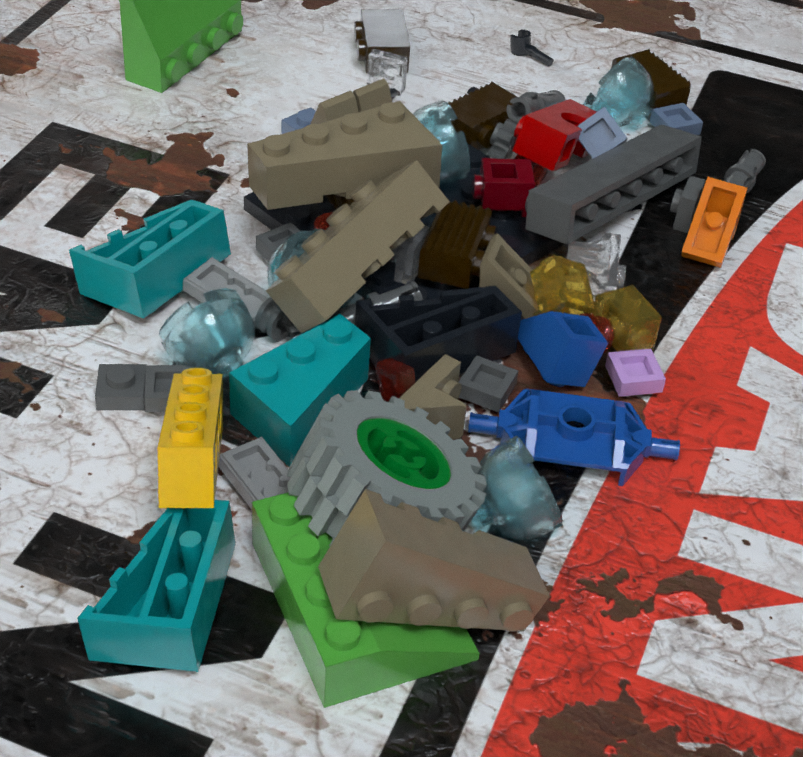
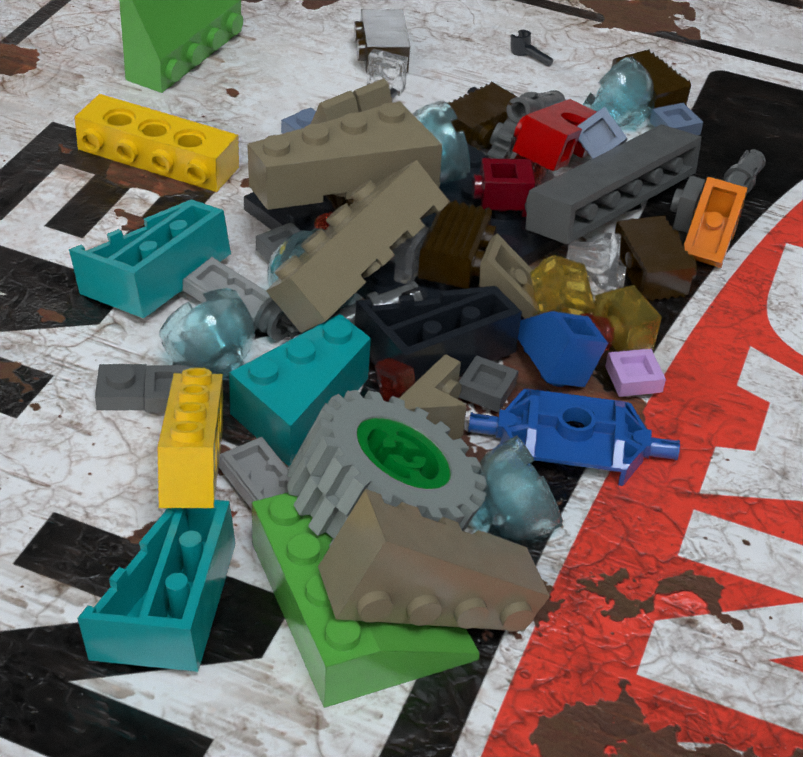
none -> yellow brick [74,94,239,192]
none -> dark brown brick [611,216,697,302]

